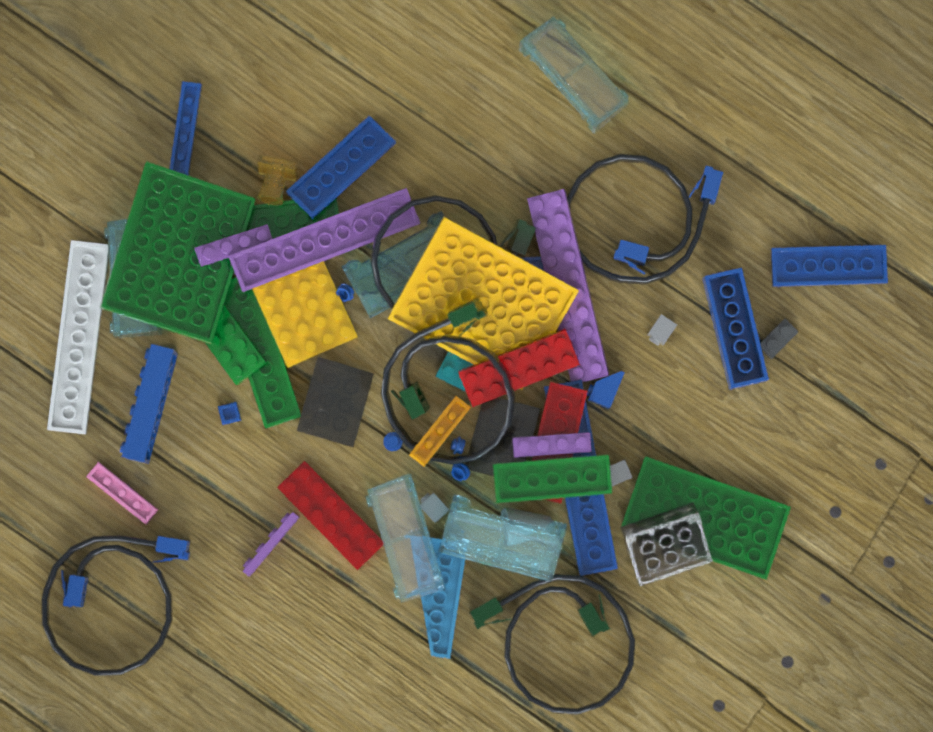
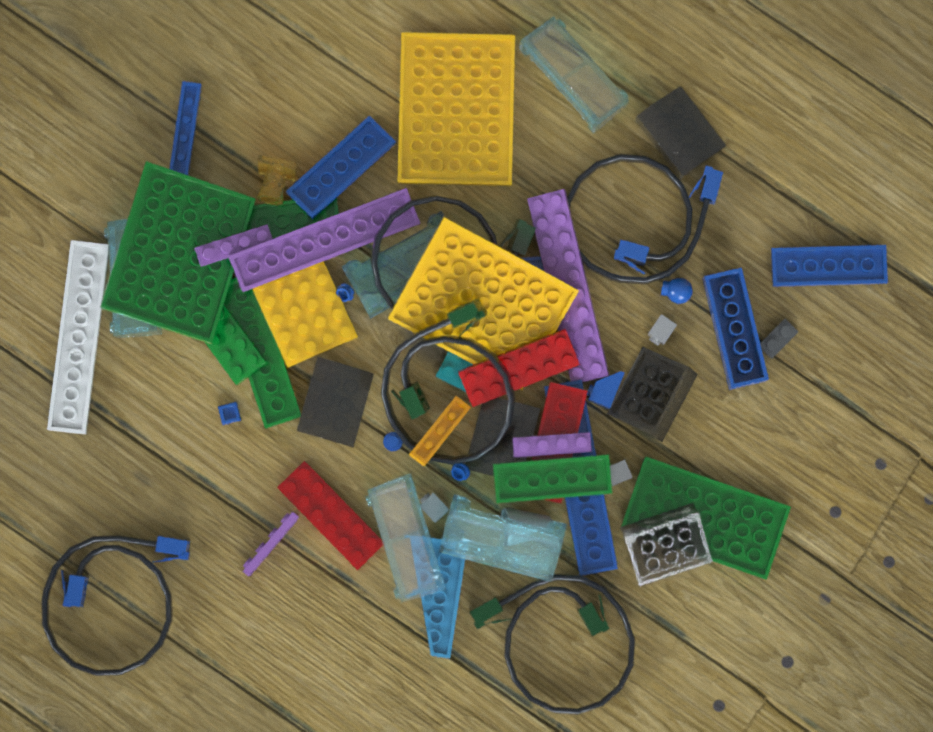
bright pink tile [86,462,158,525] -> none
blue brick [120,344,178,464] -> none
blue plate [450,436,466,455] -> none
none -> yellow plate [397,32,515,186]
none -> clear smoke slope [607,347,698,442]
none -> clear smoke slope [635,86,727,180]
none -> blue piece [661,278,693,304]

